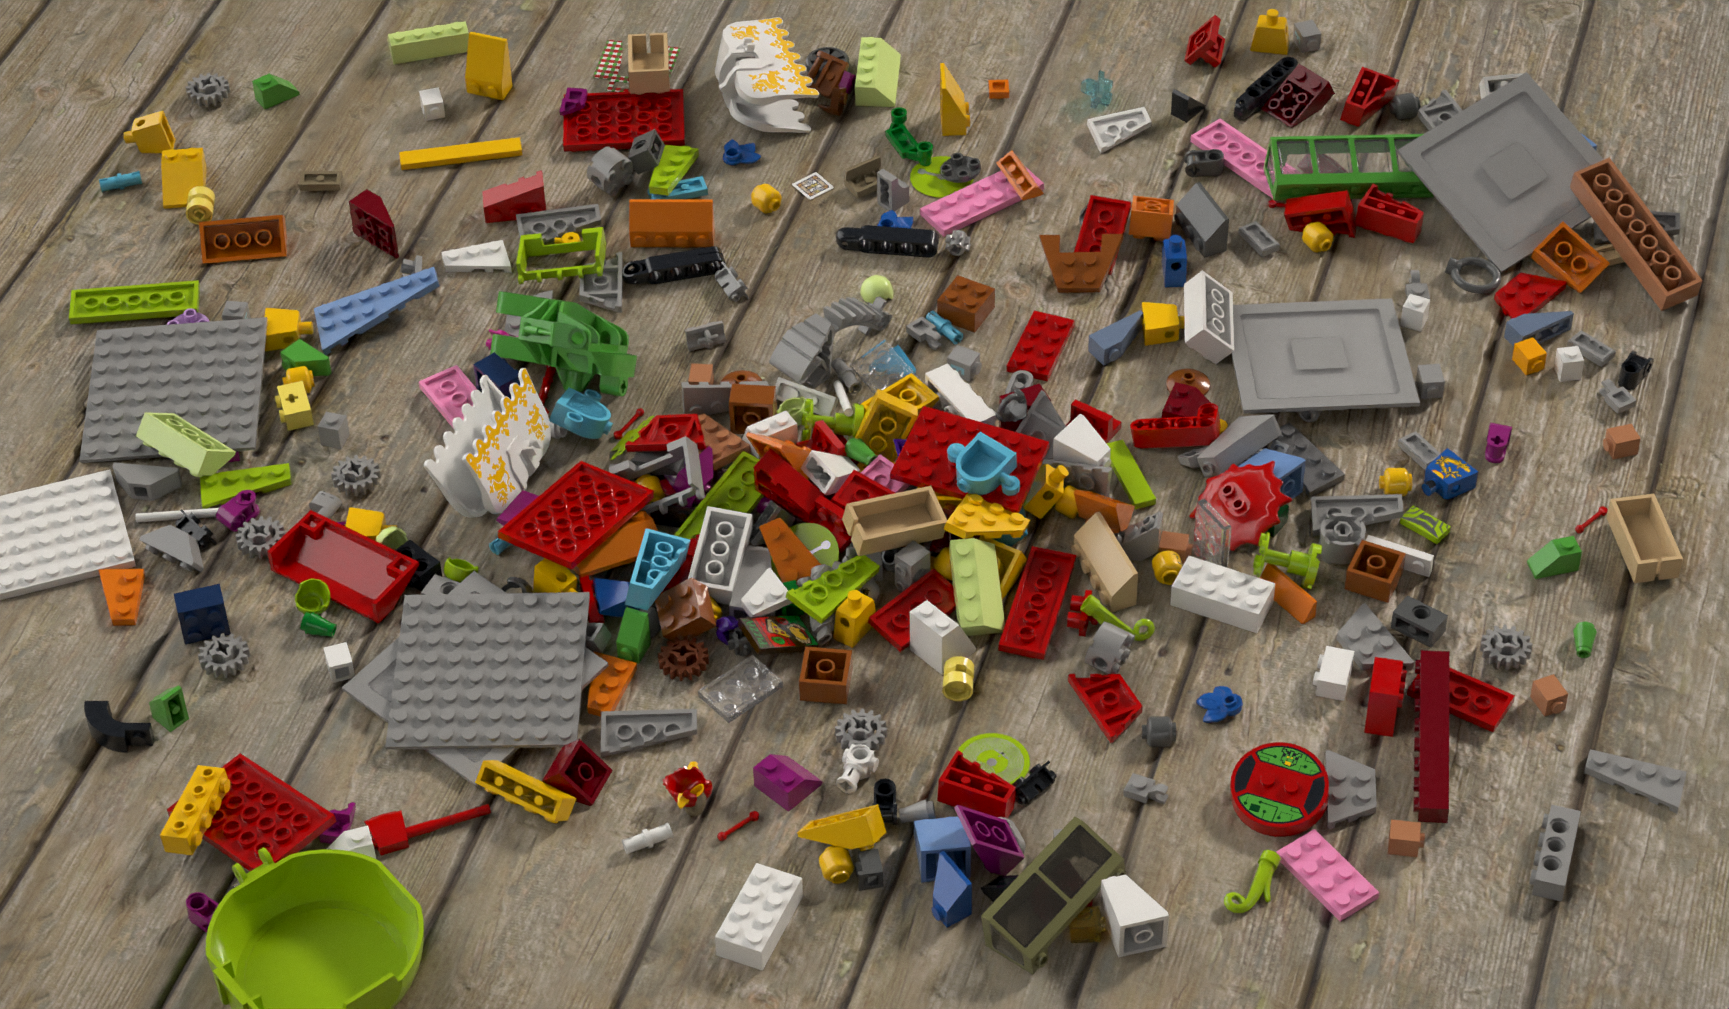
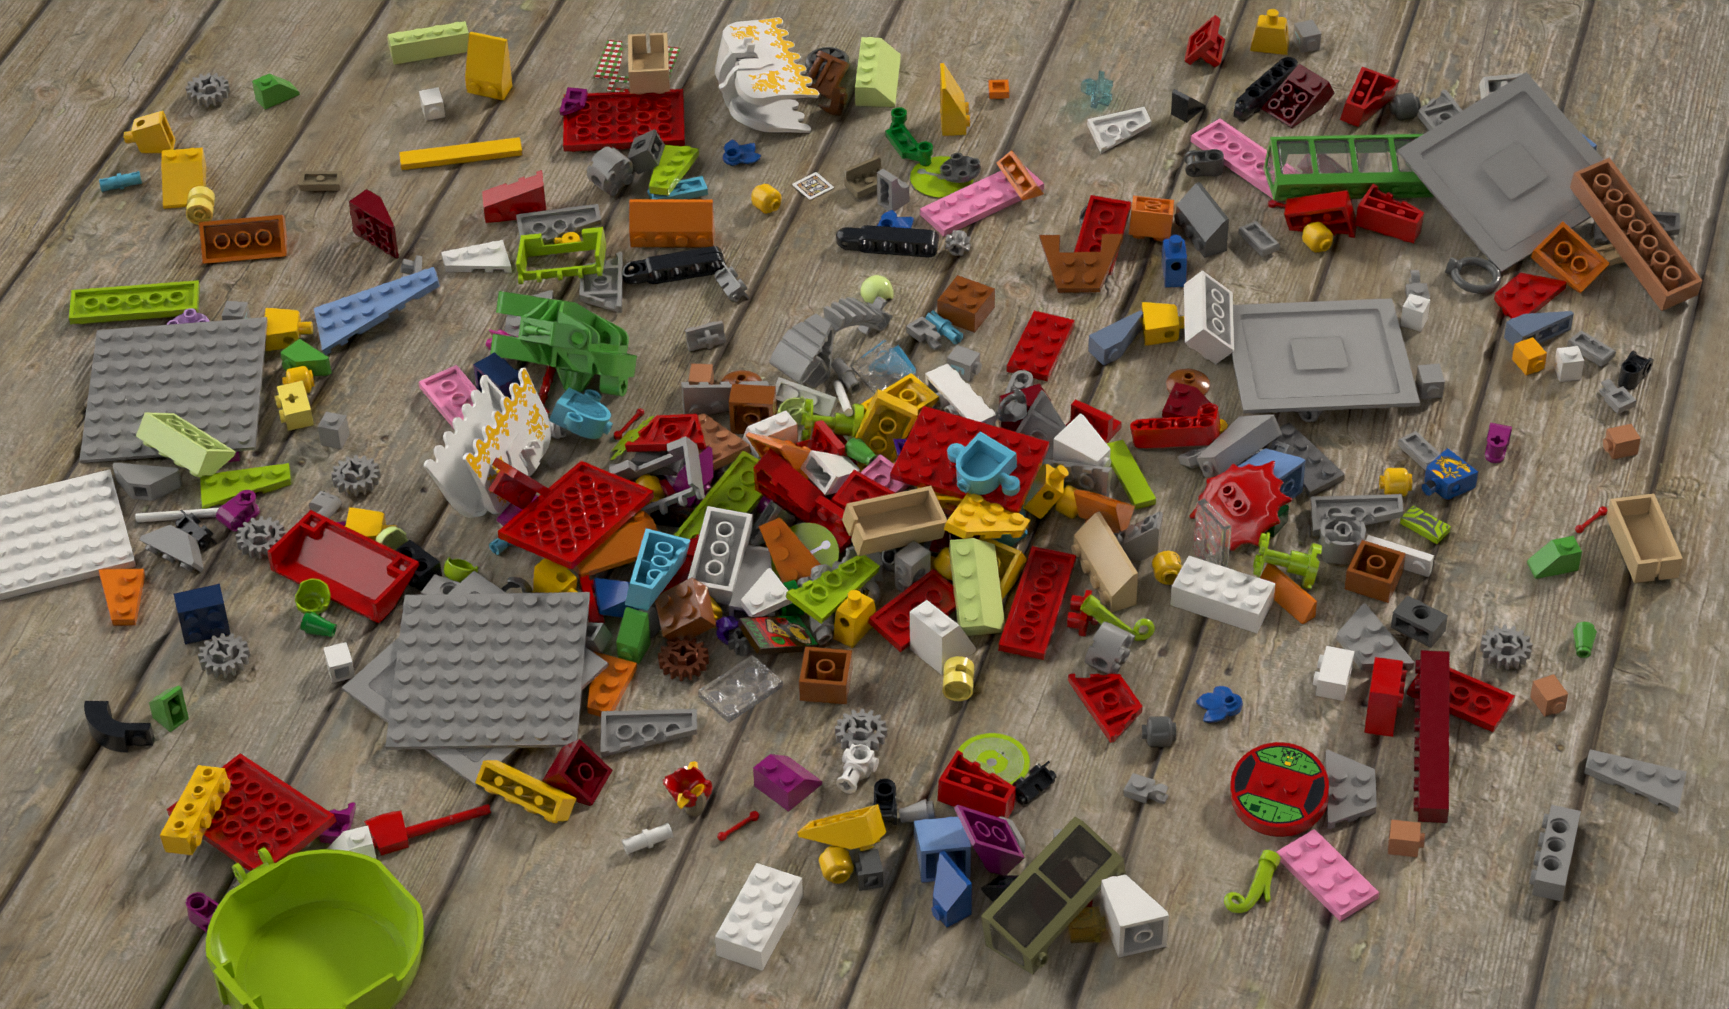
magenta slope [839,71,856,95] -> none
nougat brick [1158,531,1193,565] -> none
none -> red bracket [488,457,550,510]

